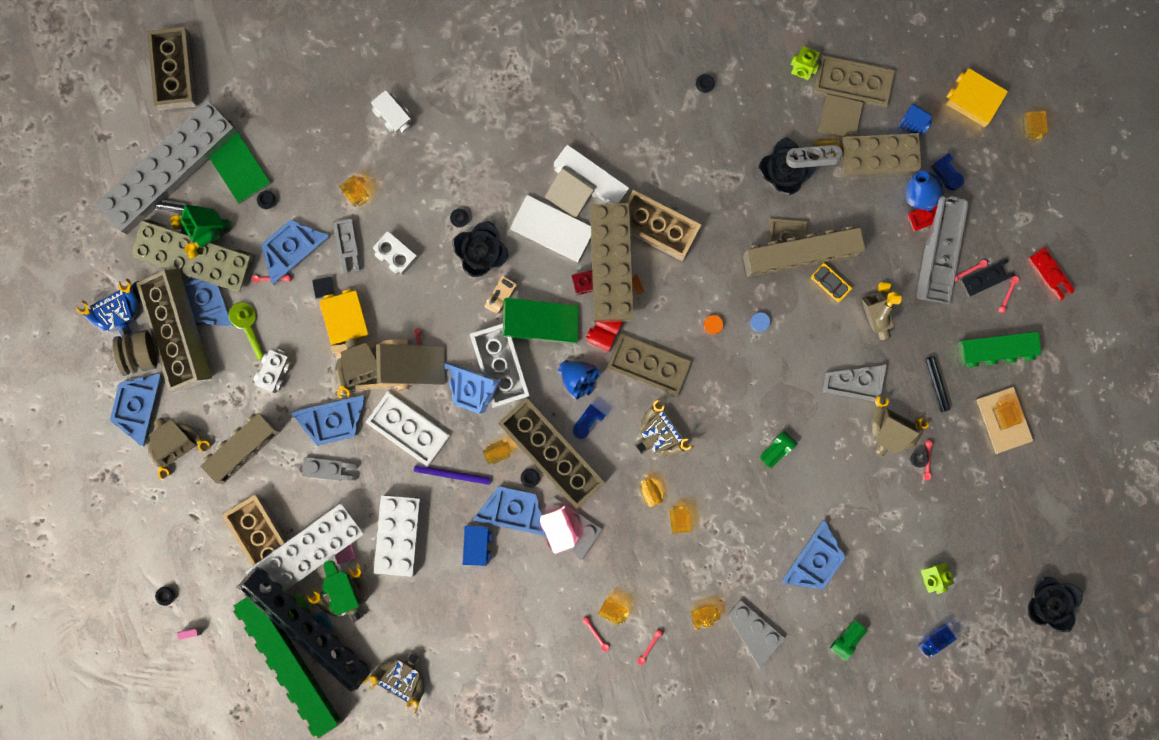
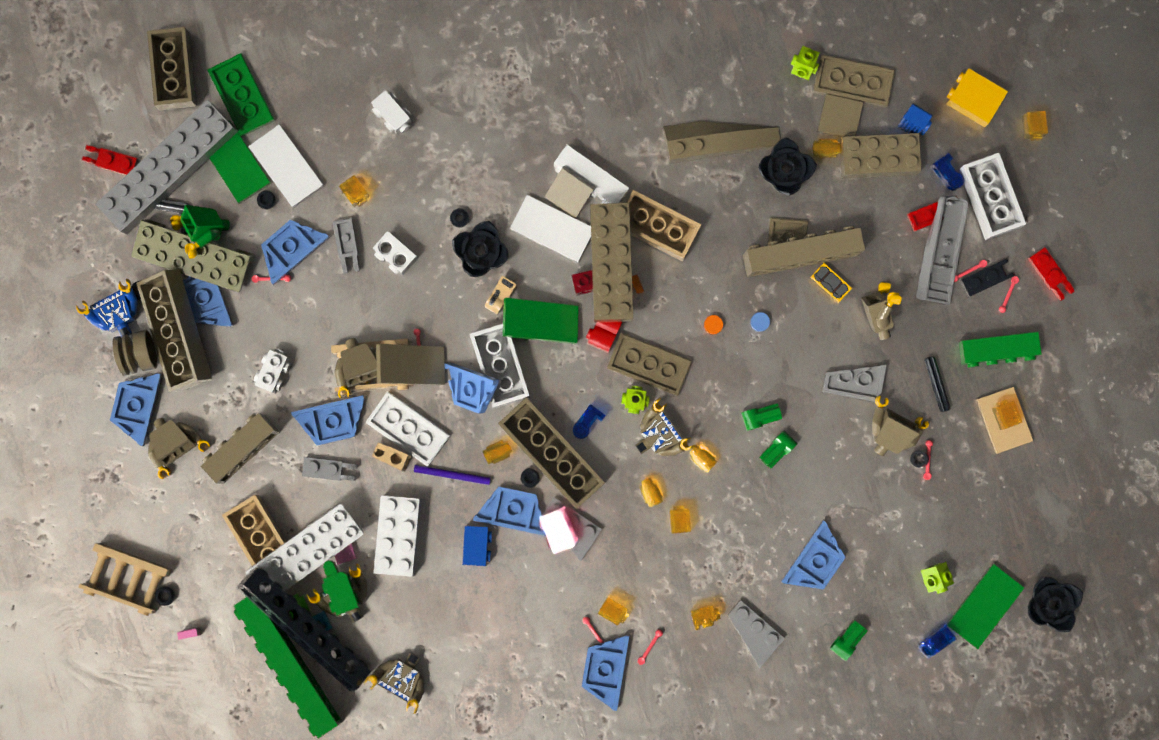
lime piece [228,302,264,361] -> none
black tile [312,276,335,299] -> none
yellow brick [319,289,370,345] -> none
blue piece [558,360,601,400] -> none
black plate [695,74,715,93] -> none
light grey beam [786,145,842,168] -> none
blue piece [905,171,944,211] -> none
none -> tan fence [79,543,172,616]
none -> red hinge [82,145,139,175]
none -> green tile [207,53,275,137]
none -> white tile [248,125,324,208]
none -> tan leg [372,442,412,472]
none -> medium blue wing [582,636,629,711]
none -> lime brick [621,386,649,414]
none -> dark tan wedge [663,121,780,164]
none -> clear yellow brick [689,444,718,472]
none -> green piece [741,403,782,431]
none -> green tile [946,564,1024,649]
none -> white brick [959,153,1026,240]

